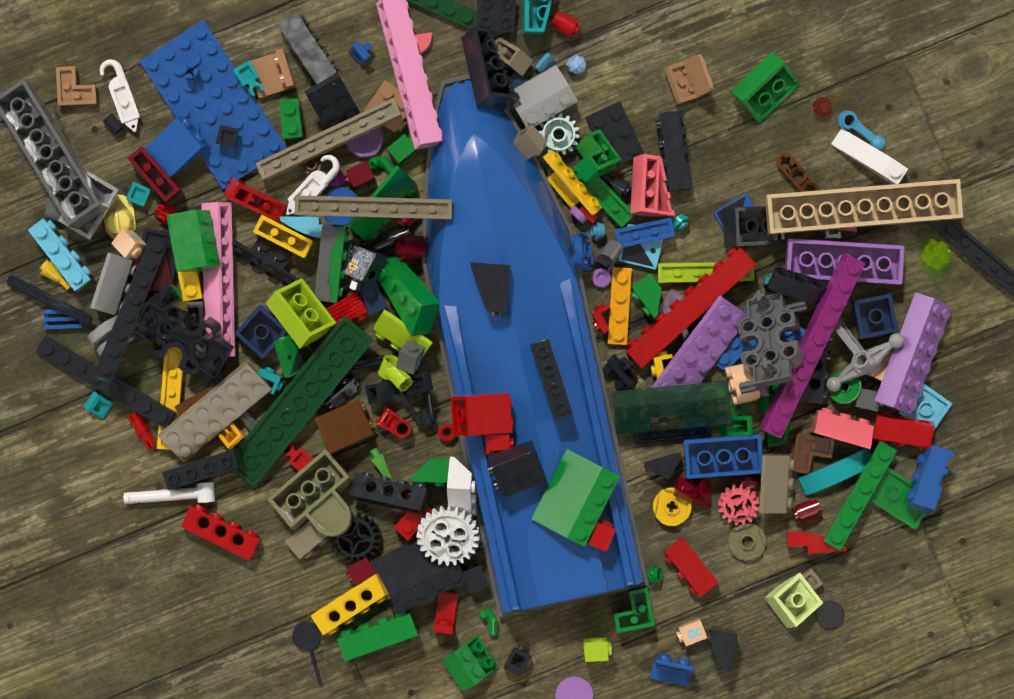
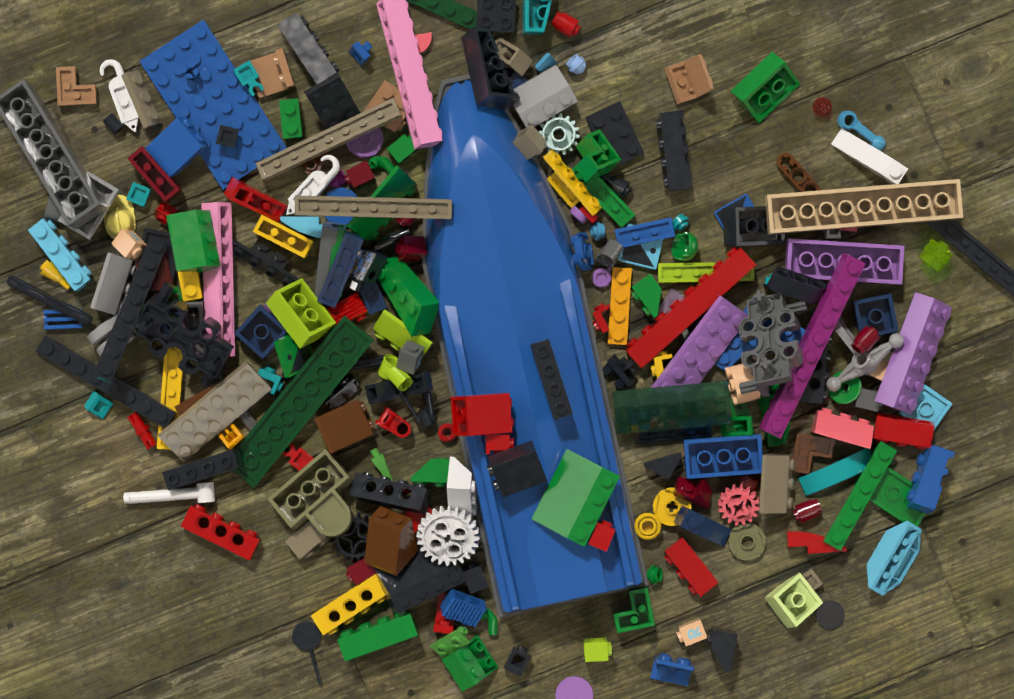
black slope [470,262,510,316] -> none
coral wedge [630,154,675,219] -> none
none -> dark tan plate [121,70,161,129]
none -> dark blue plate [317,231,364,308]
none -> reddish brown slope [364,506,418,576]
none -> bright green hinge [430,626,470,658]
none -> blue brick [440,589,487,627]
none -> yellow brick [634,513,661,540]
none -> green hair [671,232,699,261]
none -> dark blue slope [674,505,732,547]
none -> dark red brick [851,326,879,355]
none -> medium azure wedge [867,521,922,596]

